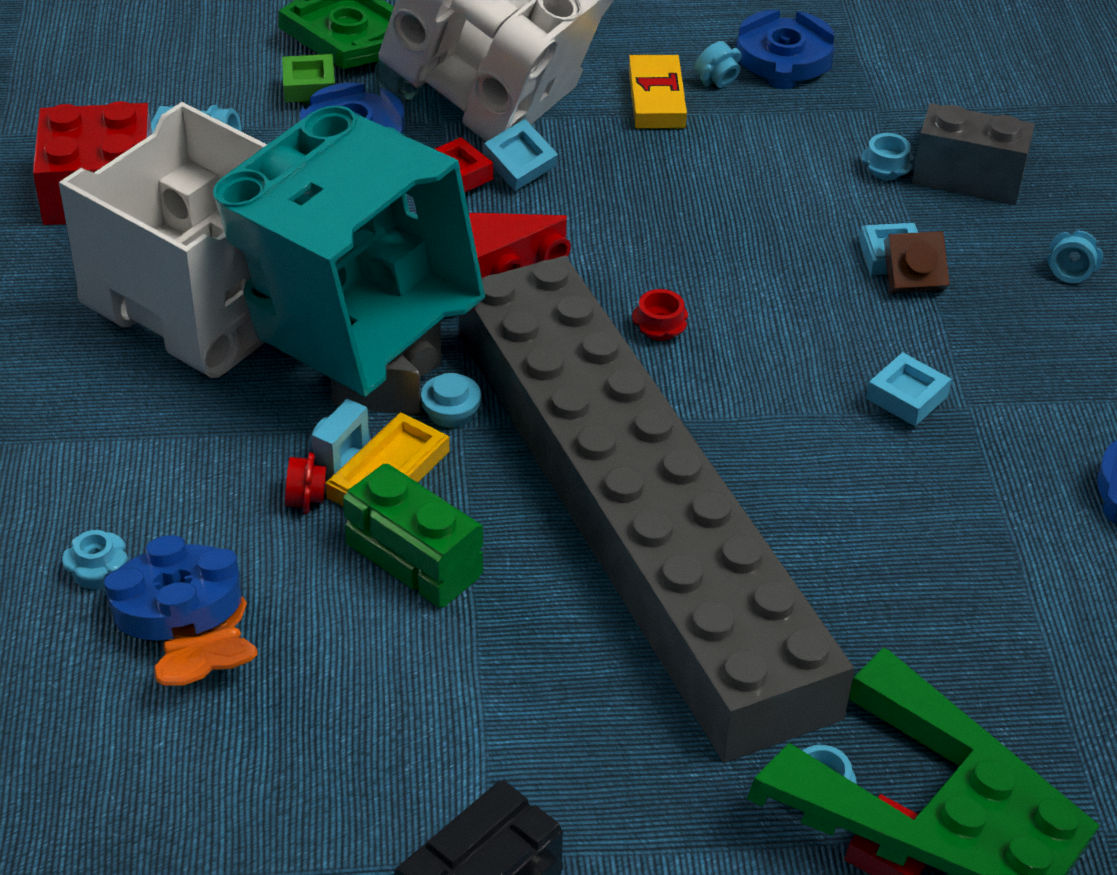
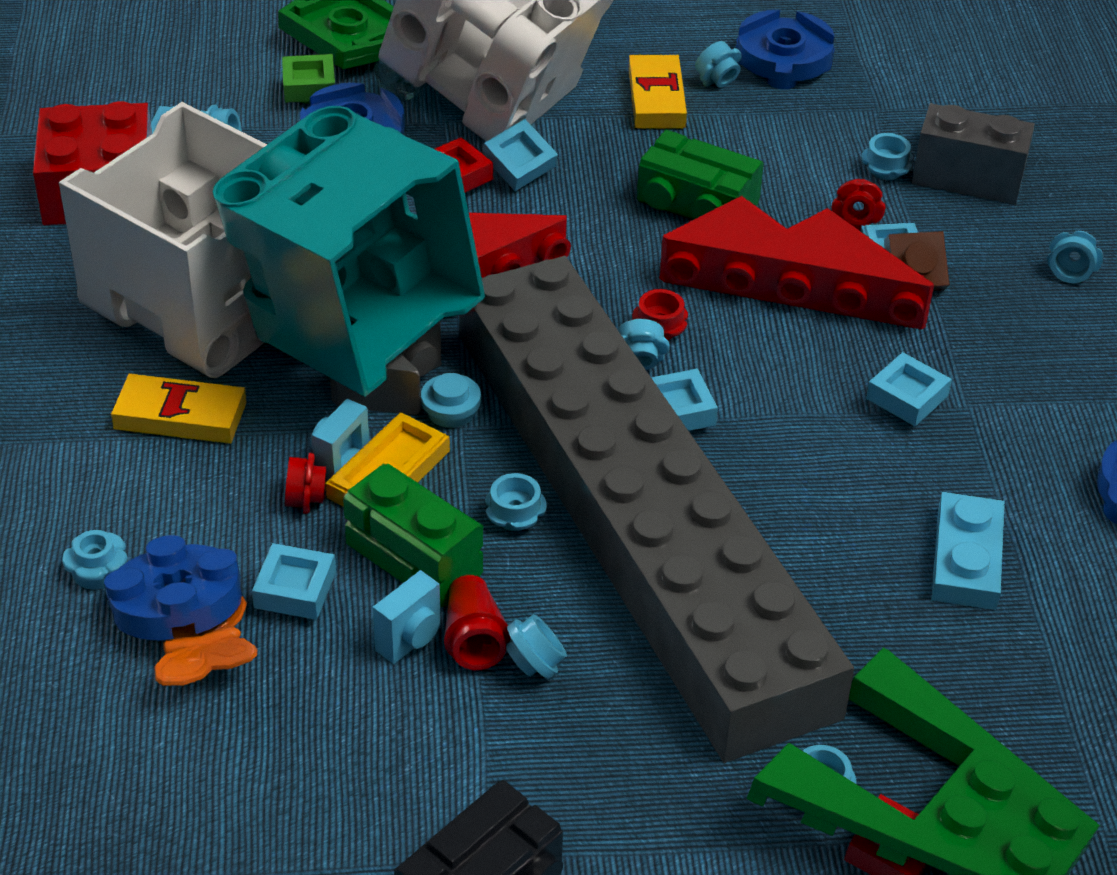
none -> yellow tile [111,373,247,444]
none -> medium azure plate [252,543,336,620]
none -> medium azure plate [372,570,441,665]
none -> red cone [444,575,511,670]
none -> medium azure plate [485,473,547,531]
none -> medium azure plate [506,614,567,679]
none -> medium azure plate [618,319,670,370]
none -> green brick [637,129,764,220]
none -> medium azure plate [651,369,718,431]
none -> red slope [659,196,934,329]
none -> red plate [832,179,886,231]
none -> medium azure plate [931,492,1005,610]

